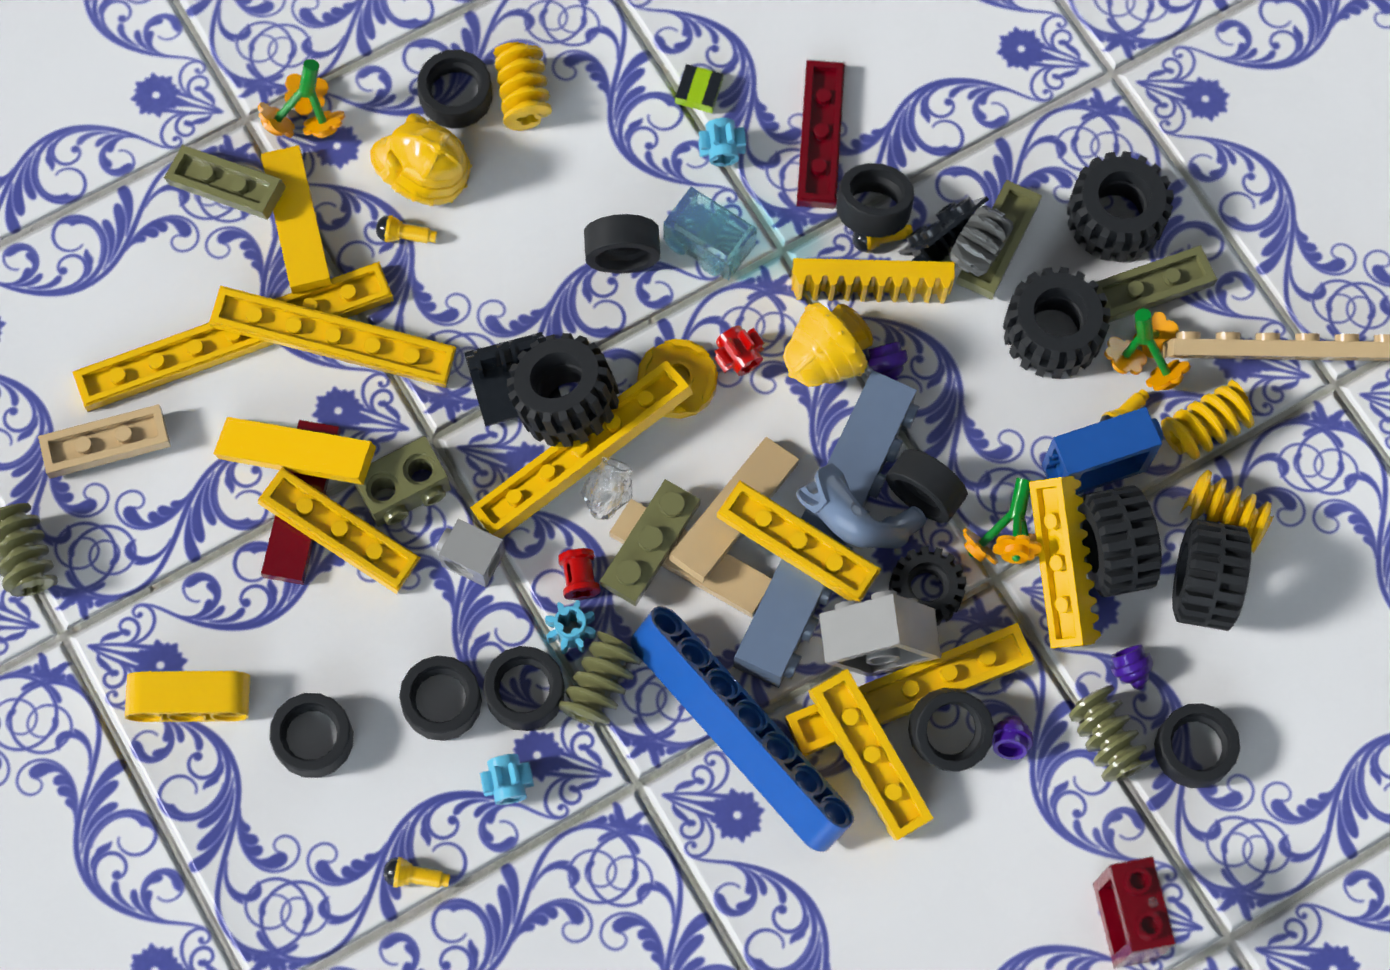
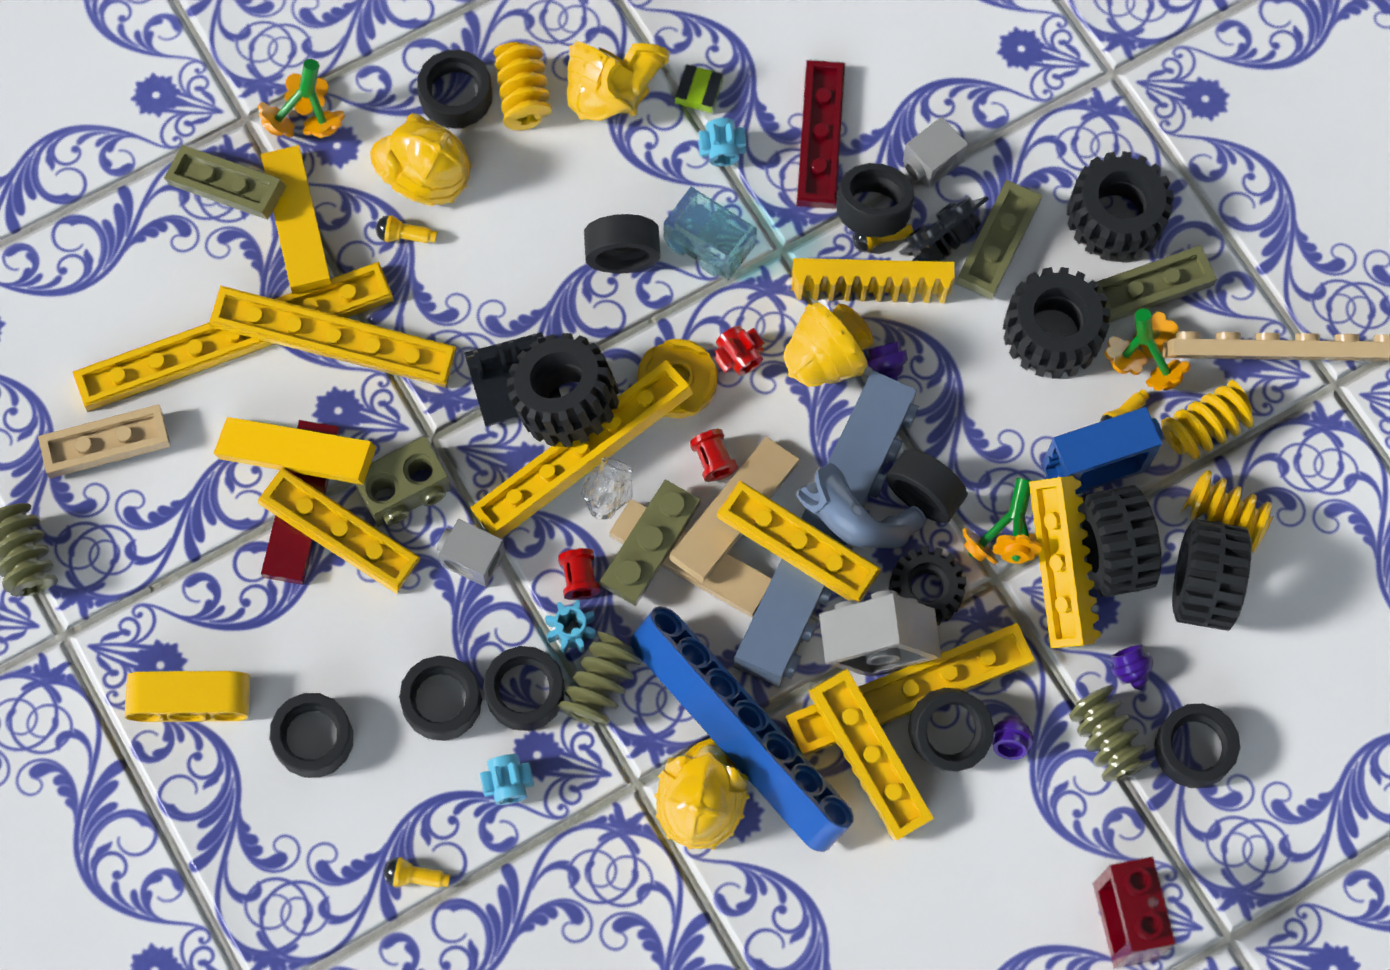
dark grey gear [950,205,1013,277] -> none
none -> yellow head [566,41,670,121]
none -> yellow head [654,739,750,850]
none -> red bush [690,428,738,482]
none -> light grey brick [903,117,968,188]

